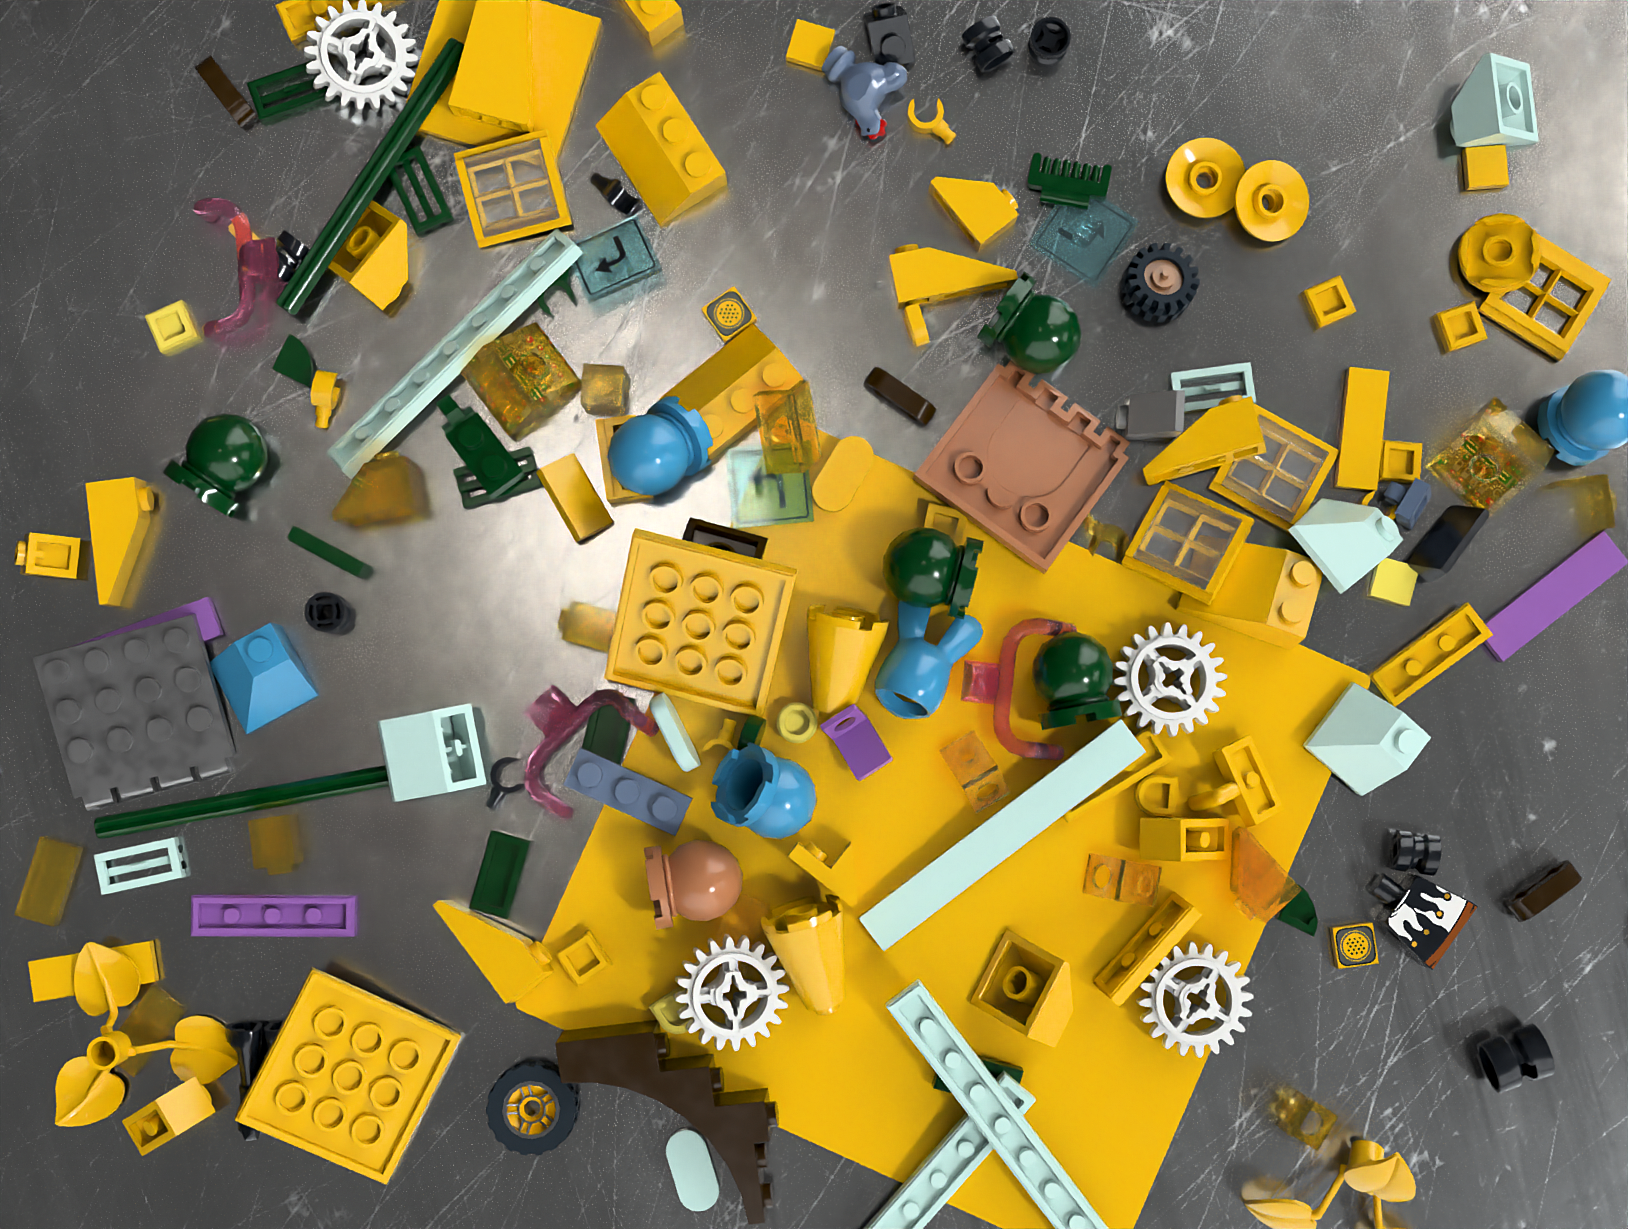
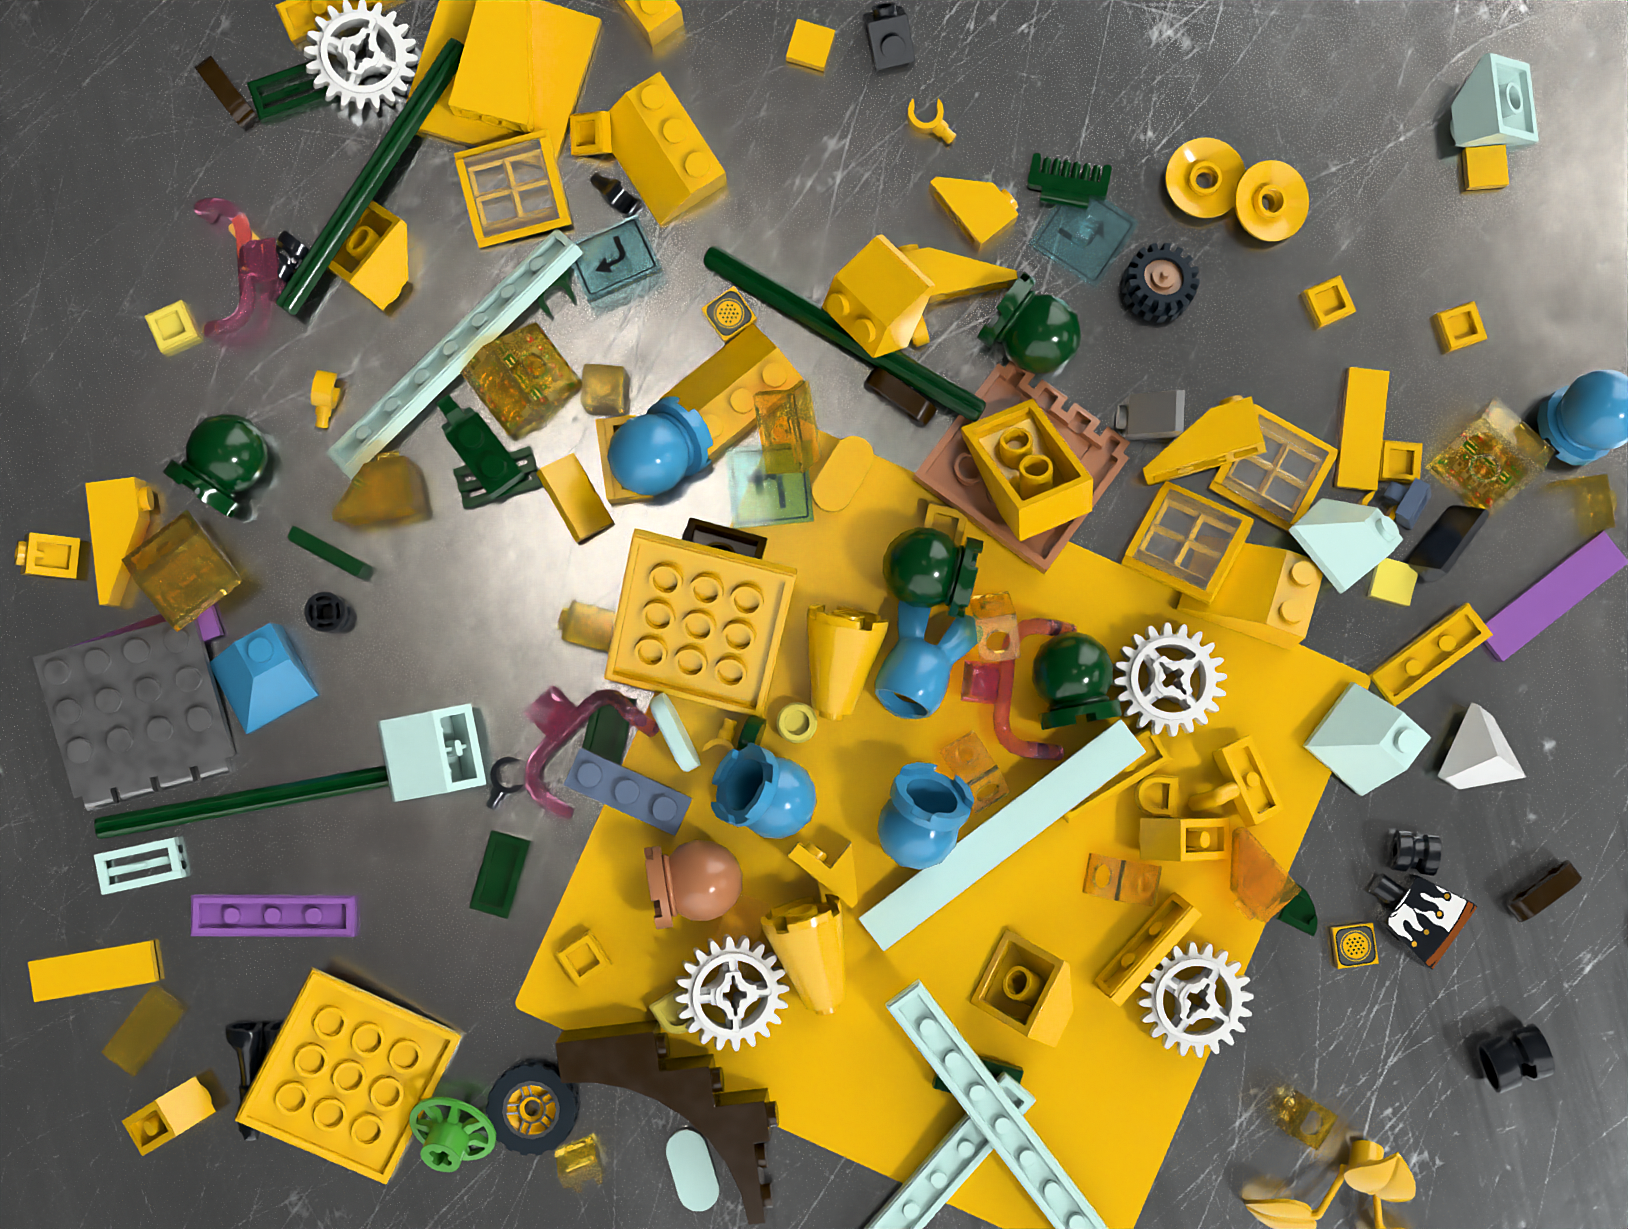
clear yellow tile [15,836,84,927] -> none
yellow plant [55,942,239,1127] -> none
clear yellow brick [248,813,304,875] -> none
dark green tile [272,333,315,388] -> none
dark green tile [389,145,454,237] -> none
yellow slope [432,900,554,1004] -> none
medium lavender bracket [820,704,893,781] -> none
sand blue animal [822,45,907,140] -> none
black wheel [961,15,1016,72] -> none
black wheel [1027,17,1071,68] -> none
clear yellow piece [1081,513,1130,563] -> none
light aqua tile [1168,362,1256,413] -> none
yellow tile [1458,213,1542,294] -> none
yellow piece [1478,234,1611,361] -> none
none -> clear yellow slope [121,509,243,632]
none -> bright green wheel [409,1097,496,1172]
none -> clear yellow tile [555,1136,603,1193]
none -> yellow tile [569,111,612,156]
none -> dark green axle [703,245,986,422]
none -> yellow slope [822,234,935,358]
none -> dark azure tile [877,762,974,870]
none -> yellow slope [961,398,1093,542]
none -> clear yellow bracket [969,591,1021,664]
none -> white slope [1438,702,1526,790]

